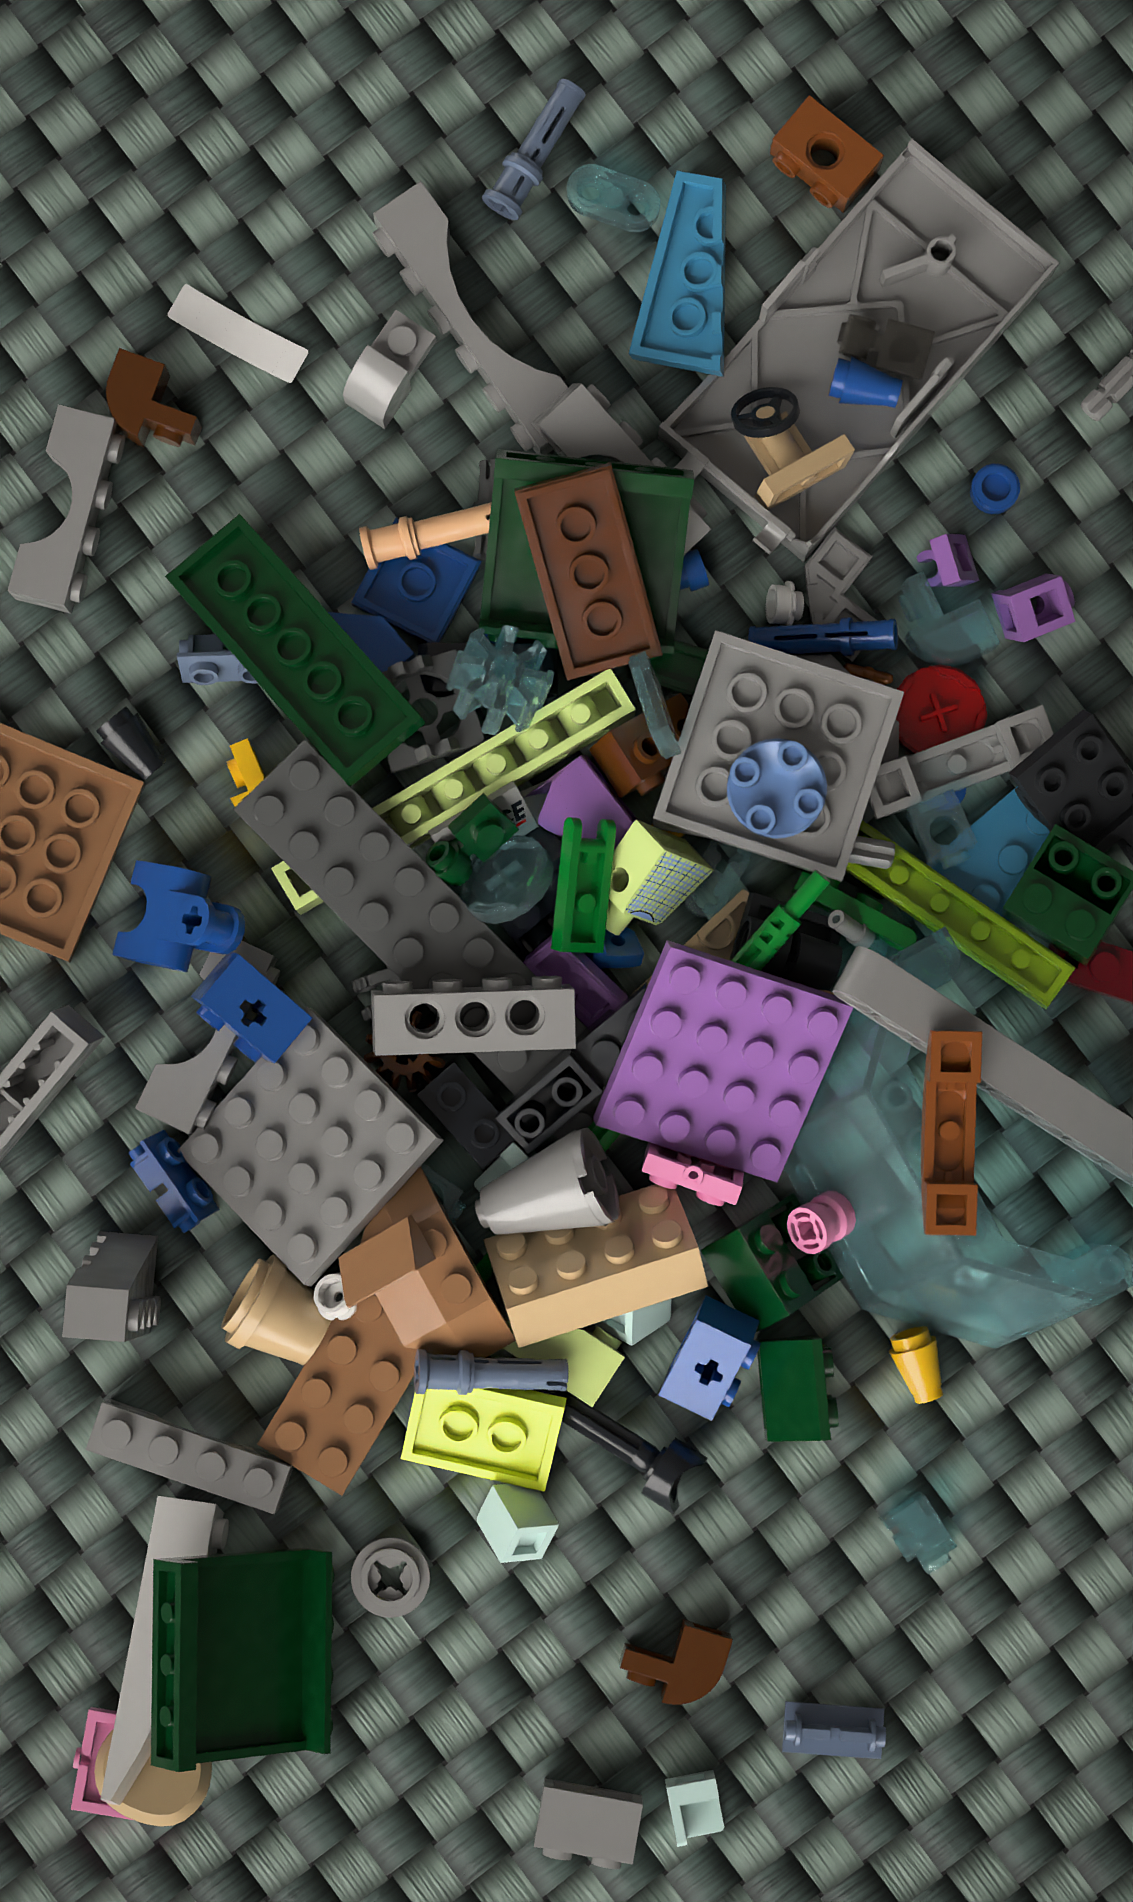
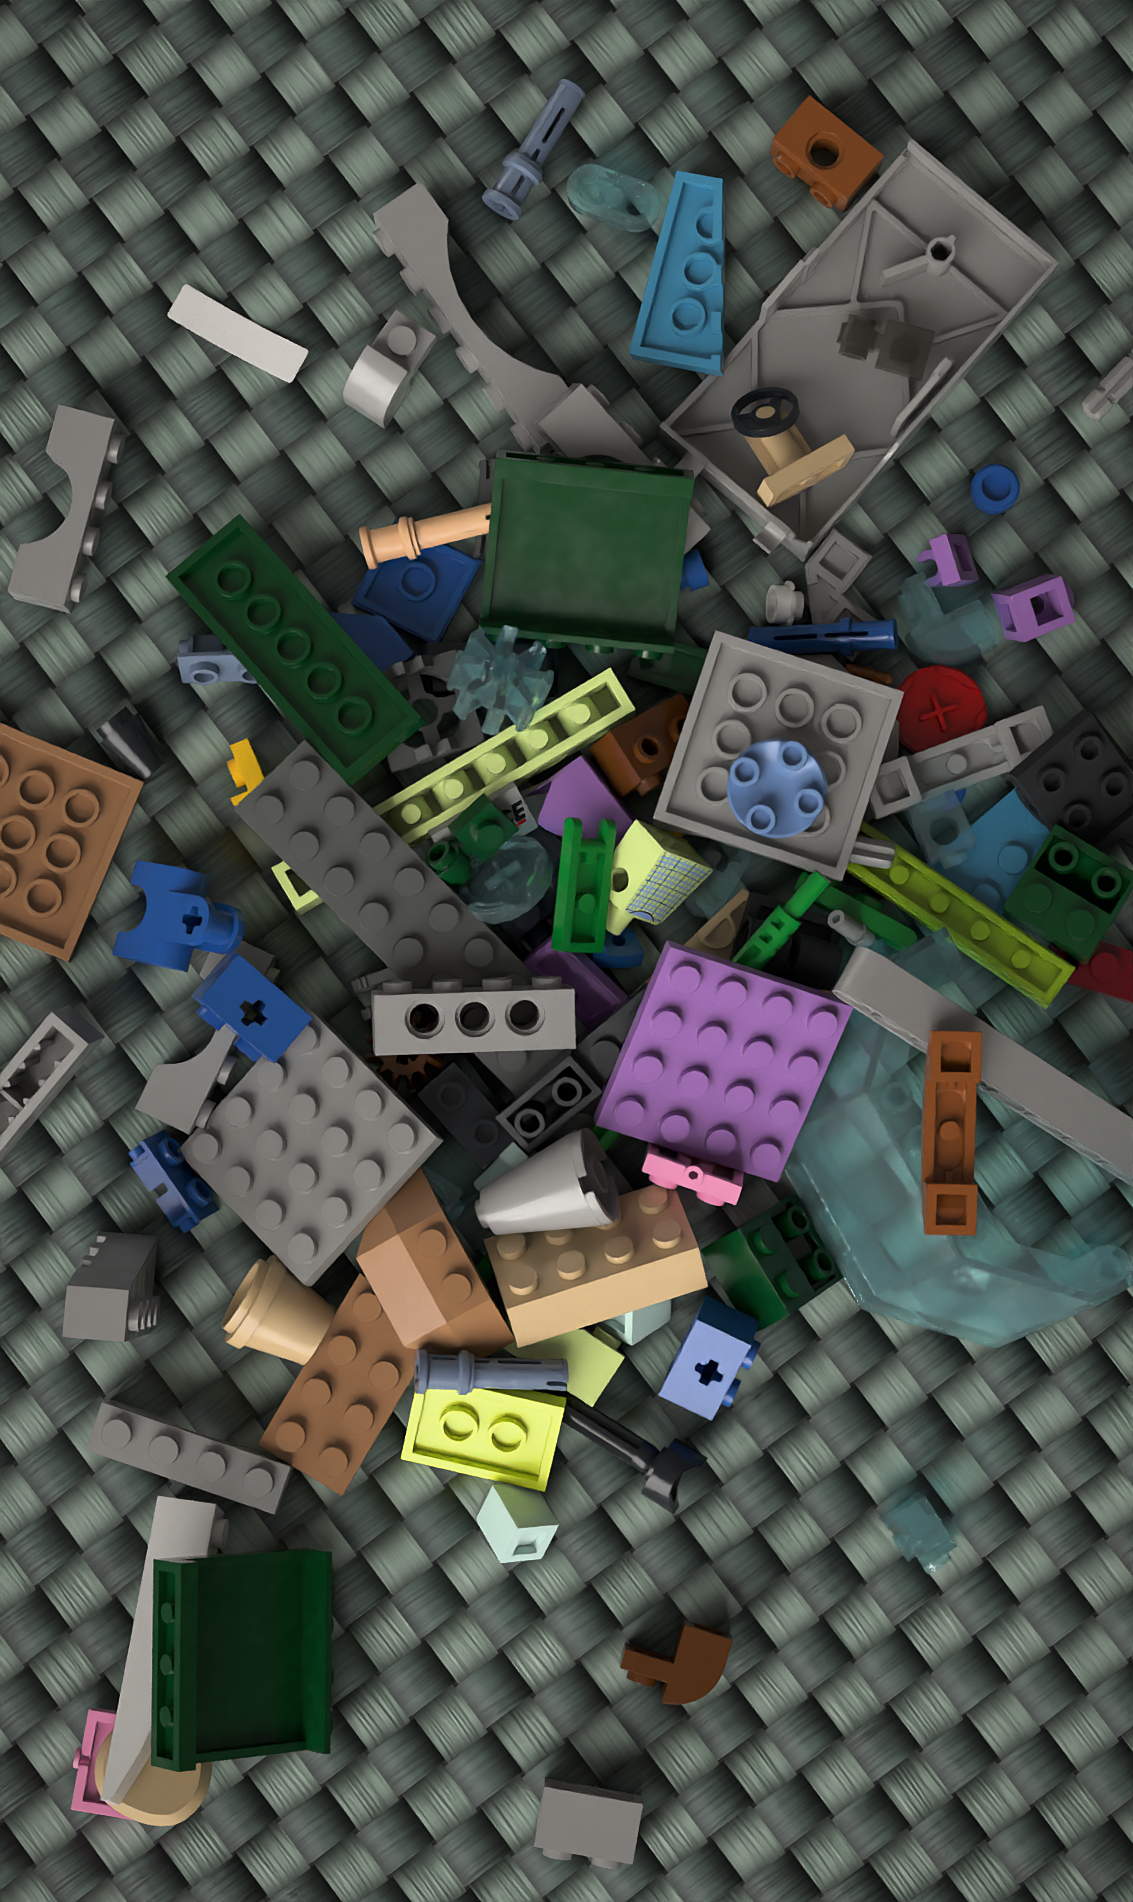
reddish brown brick [106,348,202,447] -> none
white plate [314,1272,357,1320] -> none
medium nougat slope [338,1215,436,1309] -> none
light grey gear [351,1538,430,1618] -> none
reddish brown tile [514,462,663,680] -> none
clear light blue tile [628,651,681,759] -> none
light aqua panel [665,1770,724,1847] -> none
dark green slope [756,1335,839,1442] -> none
sand blue hinge [782,1701,886,1759] -> none
bright pink wheel [787,1191,856,1254] -> none
blue cone [828,356,903,408] -> none
yellow cone [889,1326,943,1404] -> none

